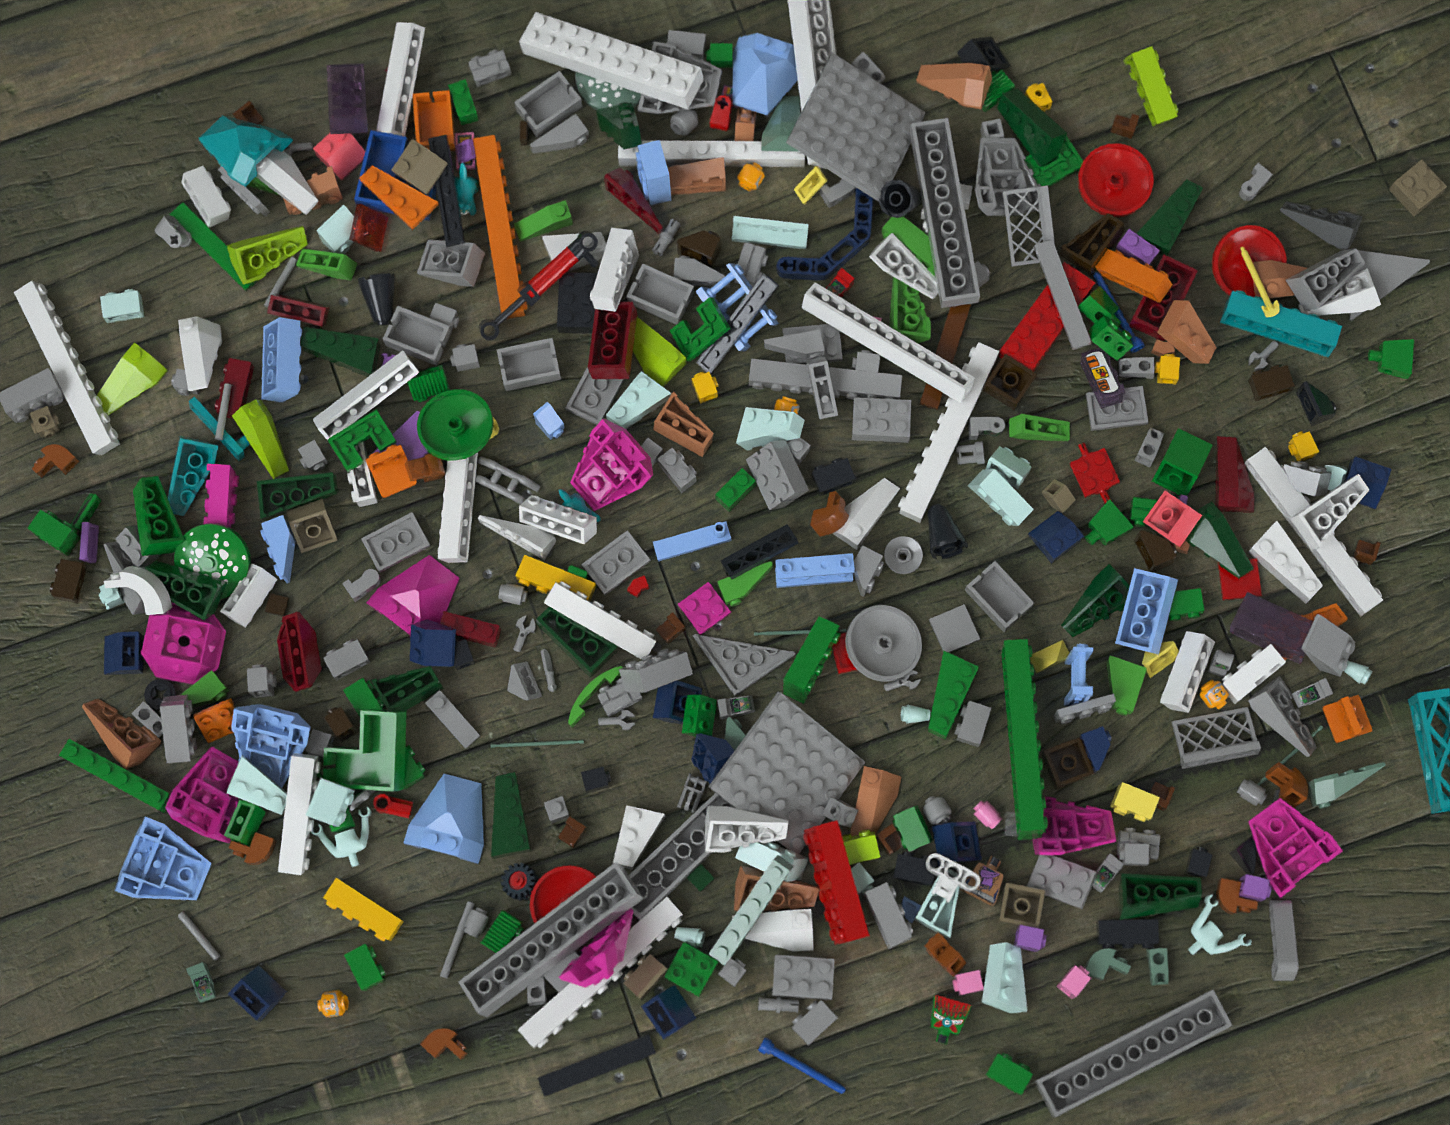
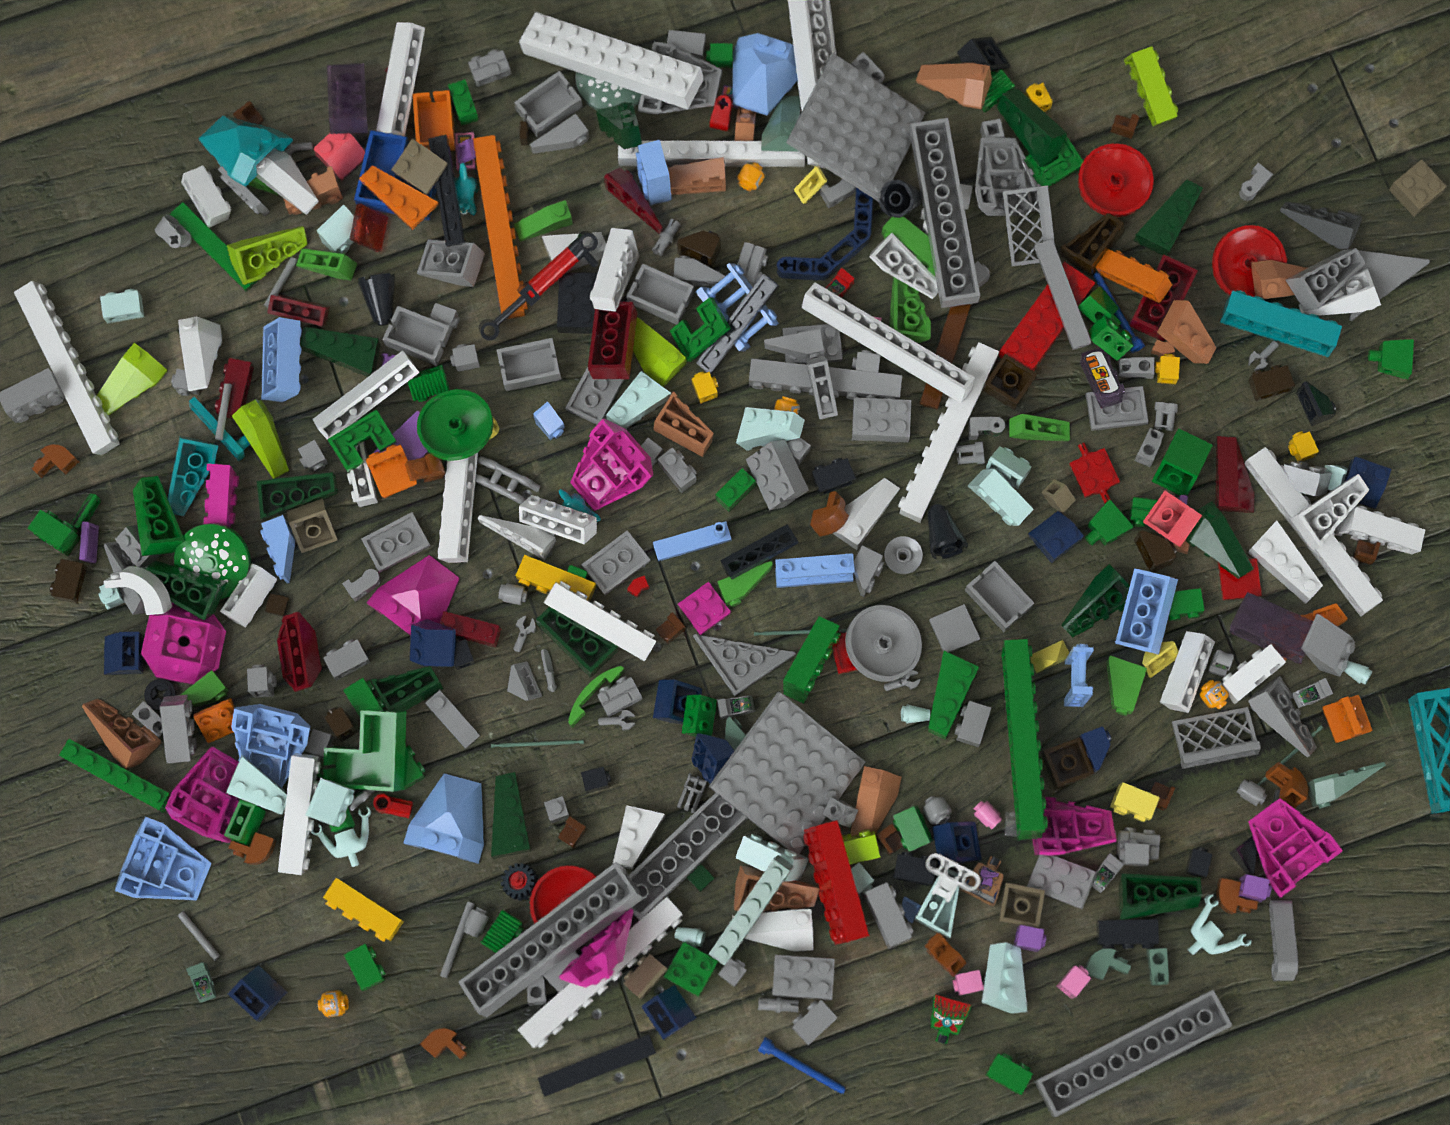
dark tan brick [30,406,60,438] -> none
light grey brick [619,649,693,693] -> none
light grey head [671,109,698,135] -> none
white wedge [705,806,788,852] -> none
light aqua fence [732,216,808,249] -> none
light grey plate [1053,694,1116,724] -> none
medium lavender brick [1115,229,1160,266] -> none
light yellow piece [1240,247,1280,317] -> none
none -> light grey piece [1154,402,1178,431]
none -> white wedge [1335,506,1425,554]

